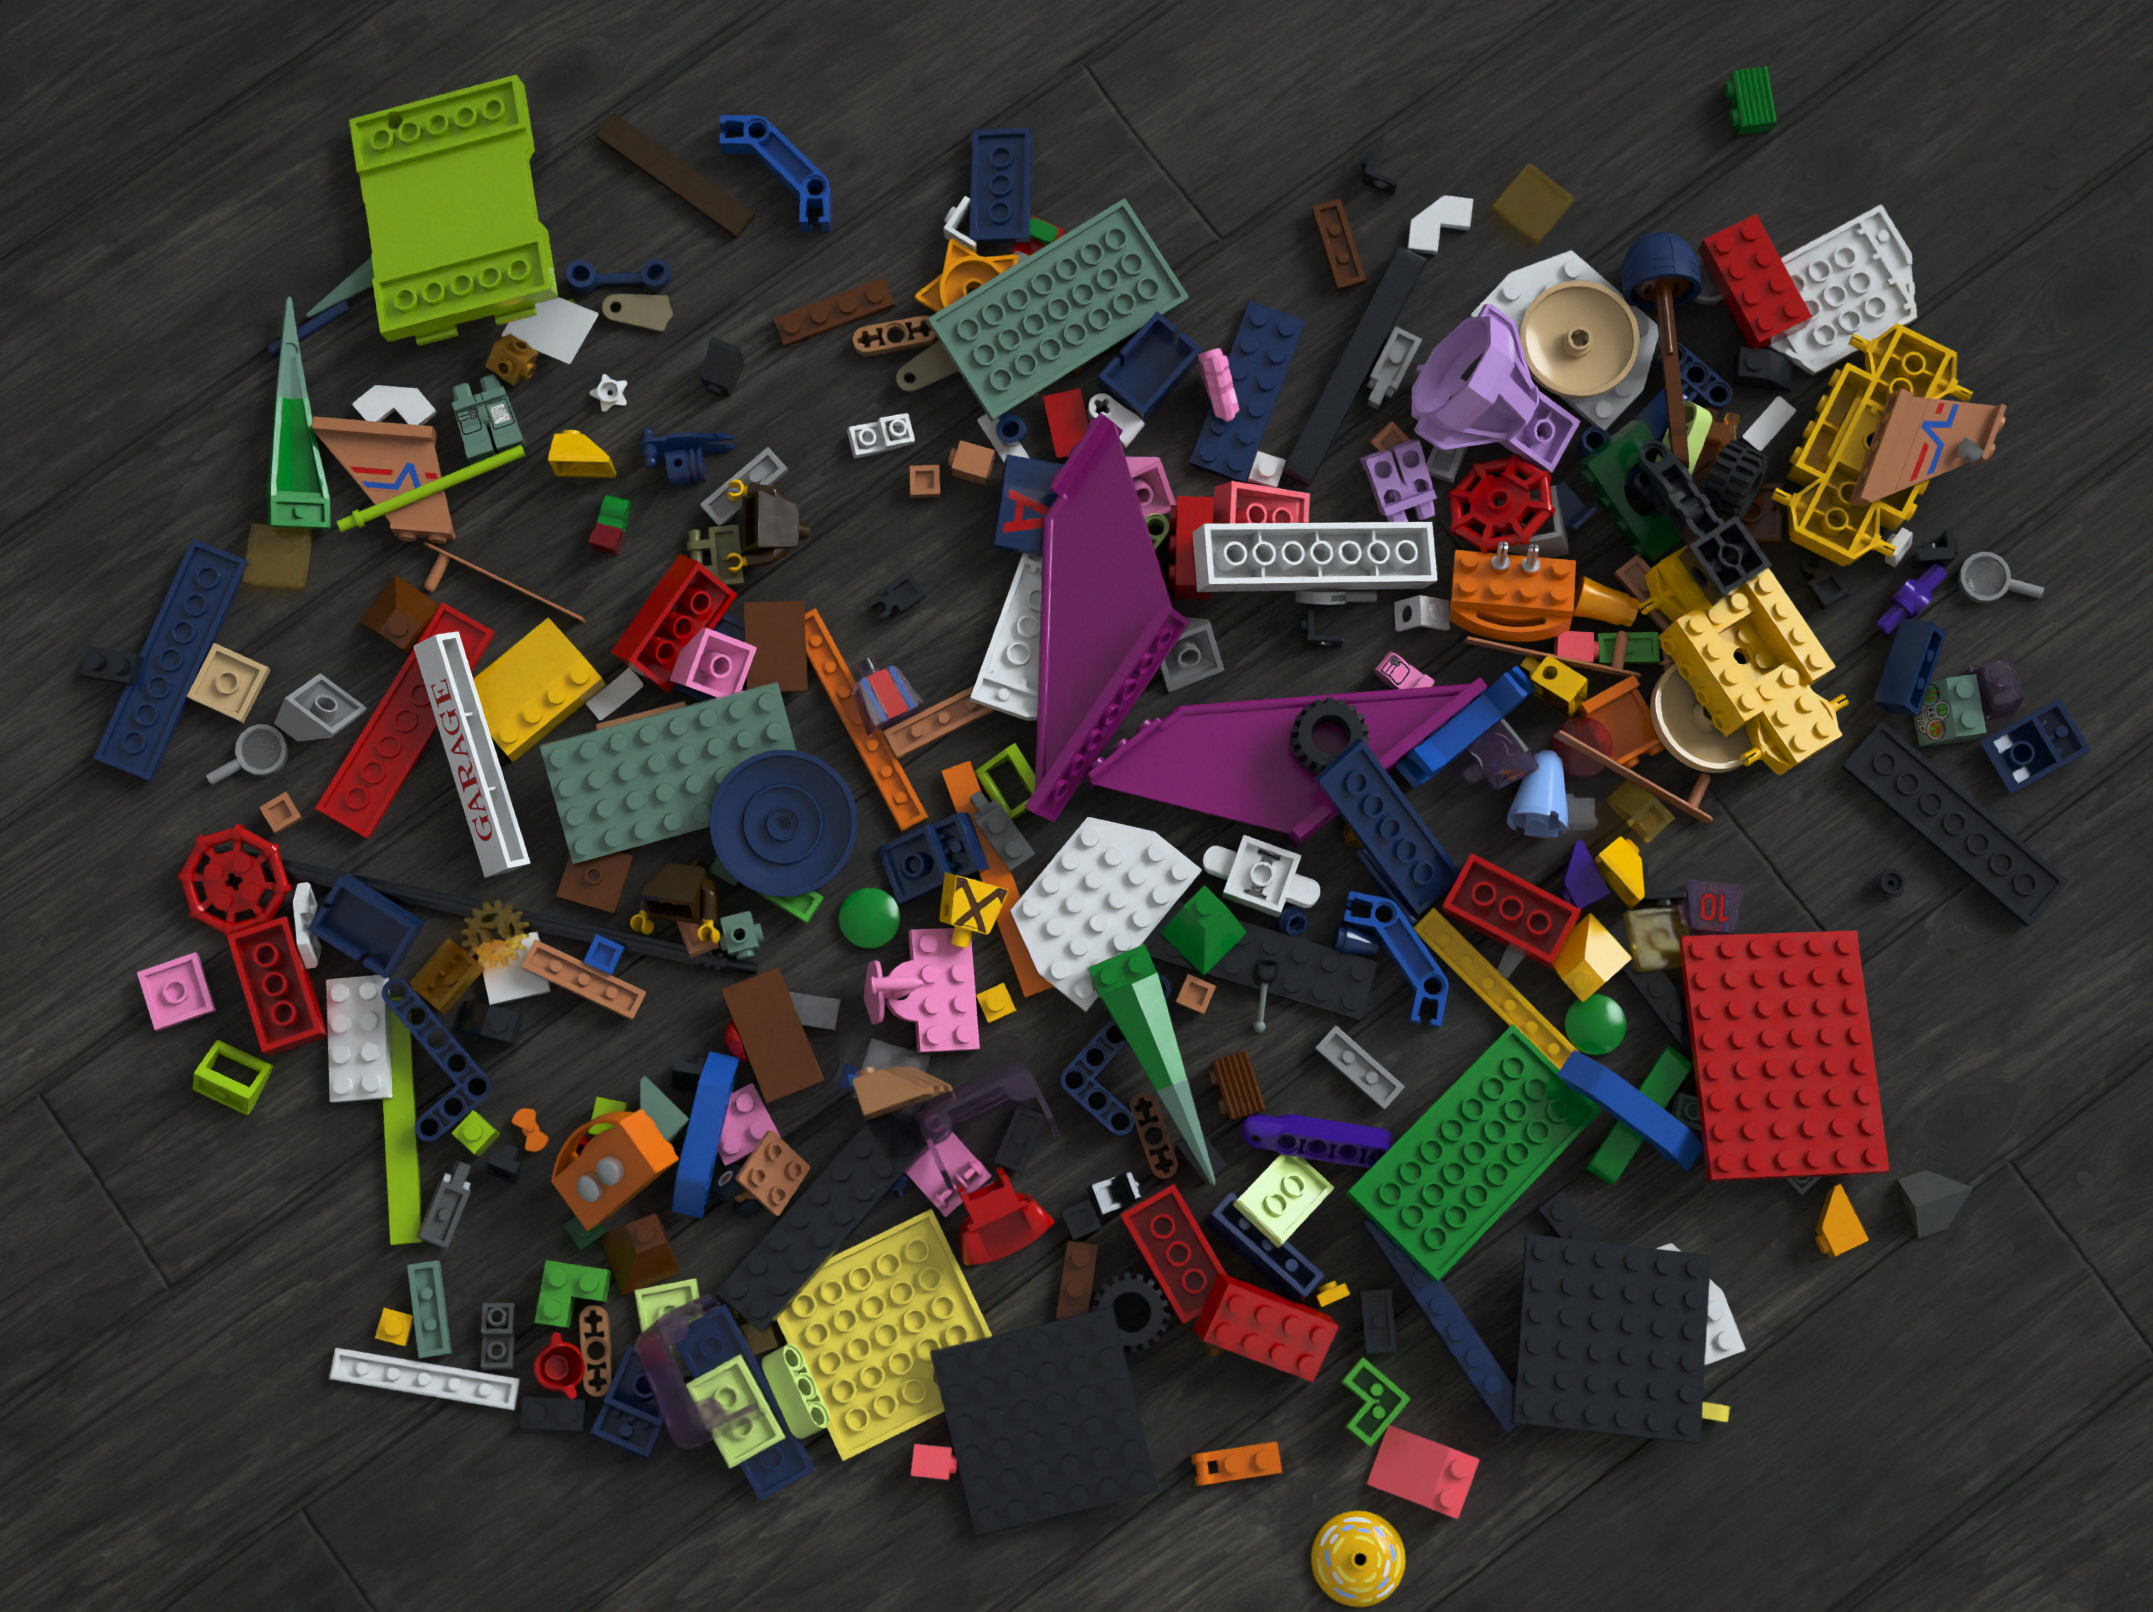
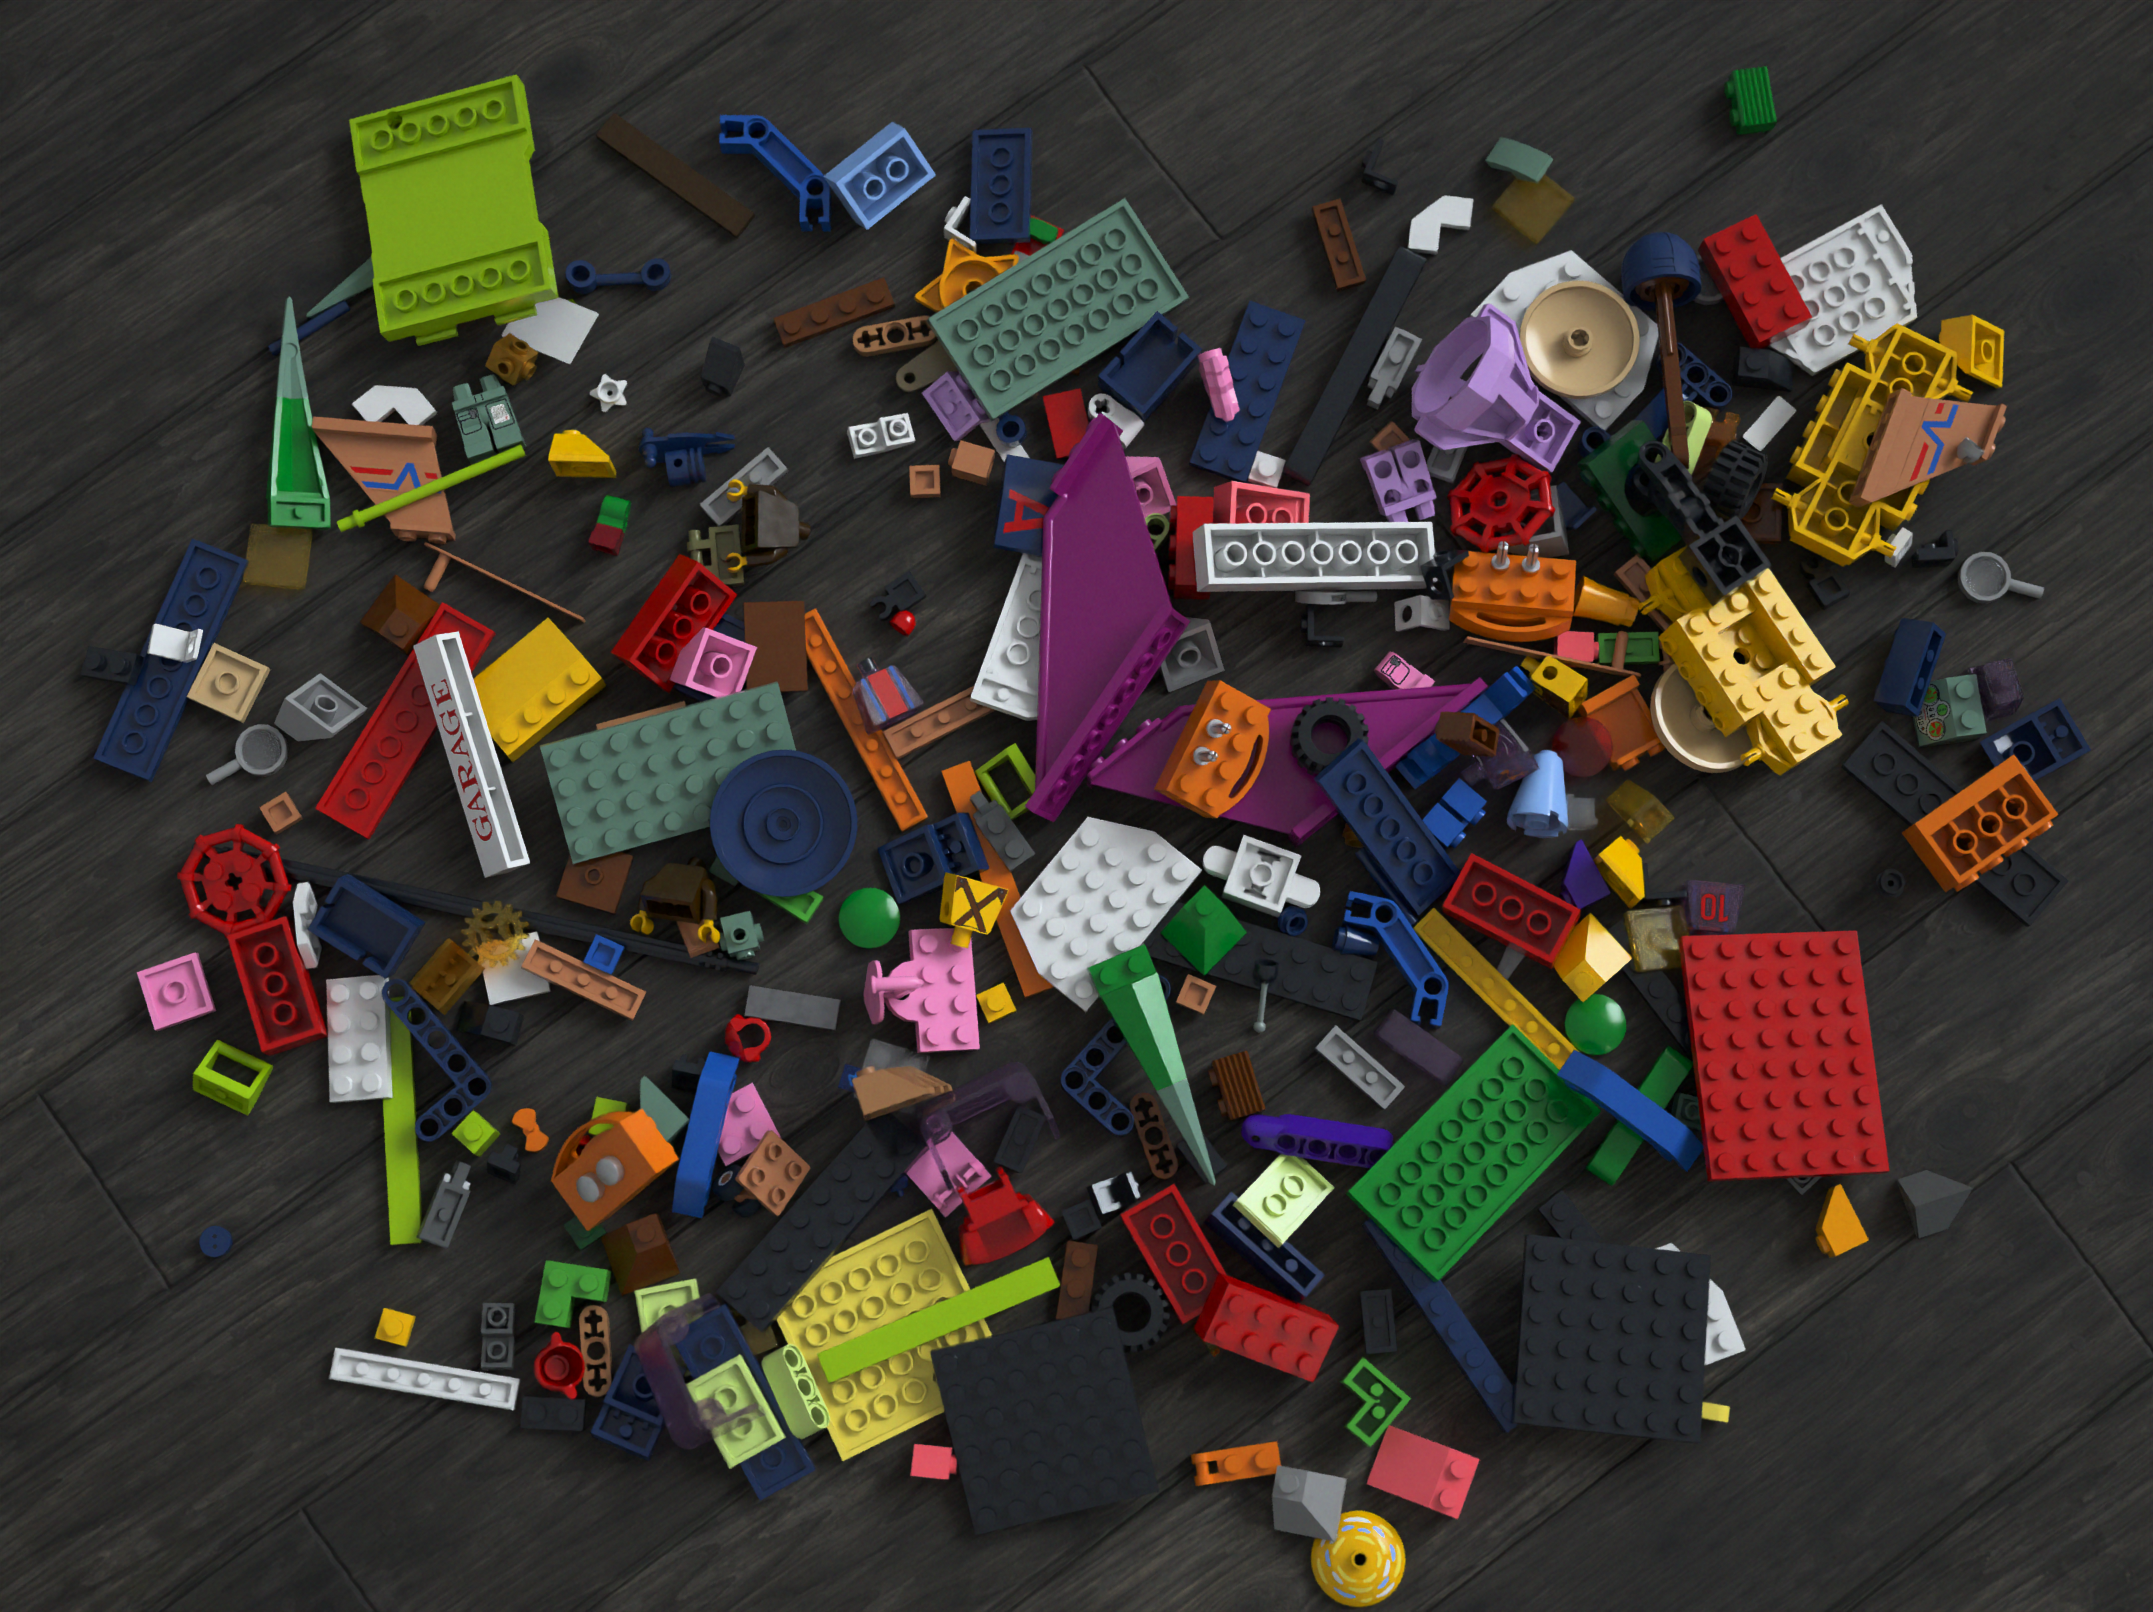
sand green plate [407,1260,452,1358] -> none
white sticker [586,668,644,720] -> none
dark tan piece [602,294,673,332] -> none
reddish brown tile [721,967,824,1105] -> none
yellow plate [1315,1280,1350,1308] -> none
nougat piece [1554,730,1713,823] -> none
dark purple axle [1876,563,1947,635] -> none
none -> white bracket [147,624,203,663]
none -> dark blue tile [199,1226,233,1258]
none -> lime tile [817,1257,1060,1383]
none -> light blue brick [823,122,936,230]
none -> red hinge [889,610,916,637]
none -> lavender bracket [922,371,990,441]
none -> orange piece [1154,680,1271,818]
none -> light grey slope [1272,1465,1347,1542]
none -> clear purple beam [1374,1009,1464,1086]
none -> black bracket [1420,549,1469,600]
none -> blue piece [1423,778,1487,850]
none -> reddish brown brick [1435,711,1500,758]
none -> sand green slope [1485,137,1553,183]
none -> orange brick [1902,755,2059,892]
none -> yellow slope [1939,315,2004,388]

